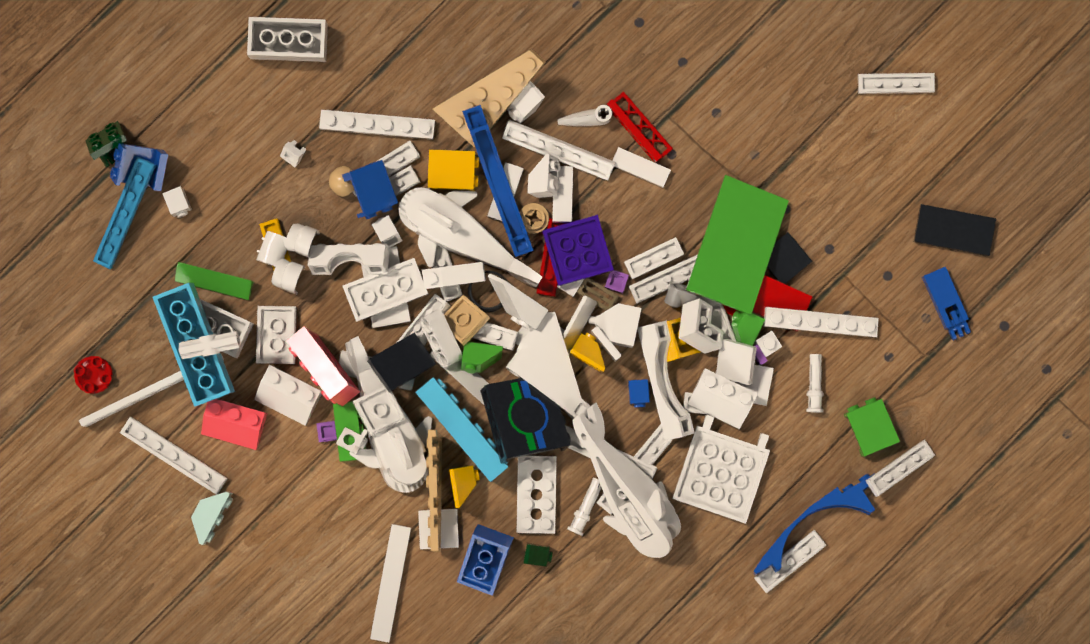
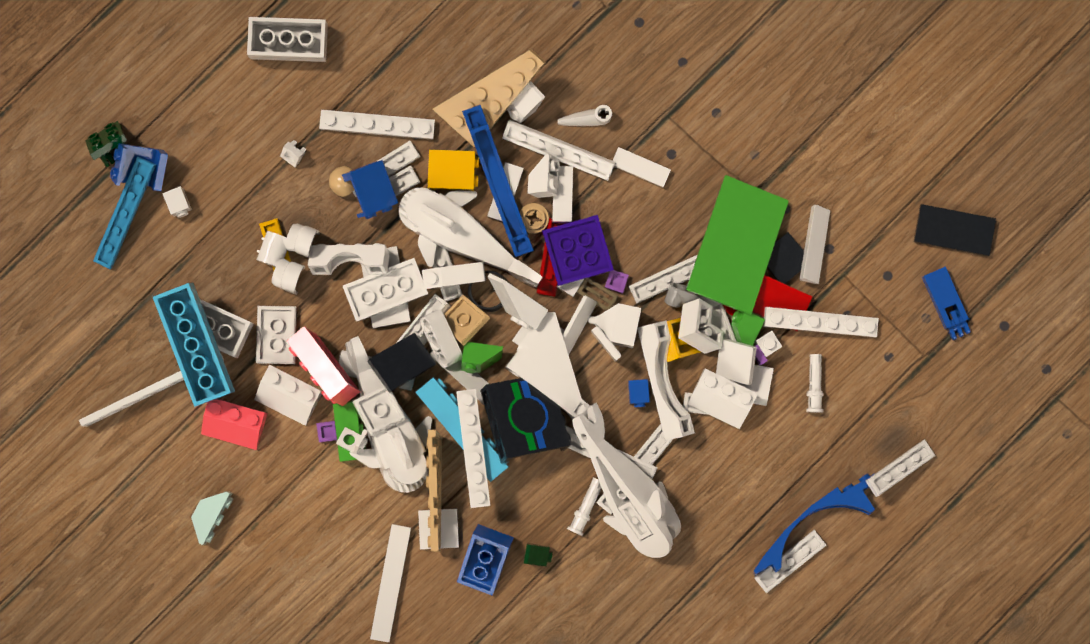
red dish [74,356,113,394] -> none
white tile [120,417,228,495] -> none
bright green slope [175,262,254,300] -> none
white piece [179,331,241,359] -> none
white brick [372,215,403,249] -> none
yellow slope [449,465,480,508] -> none
white tile [472,322,519,351] -> none
white plate [517,456,556,534] -> none
yellow slope [570,332,605,373] -> none
red fence [606,91,673,163] -> none
white plate [624,237,684,279] -> none
white plate [672,415,770,524] -> none
bright green panel [844,397,900,456] -> none
white tile [858,73,935,94] -> none
none -> white plate [456,389,491,508]
none -> white slope [800,205,830,284]

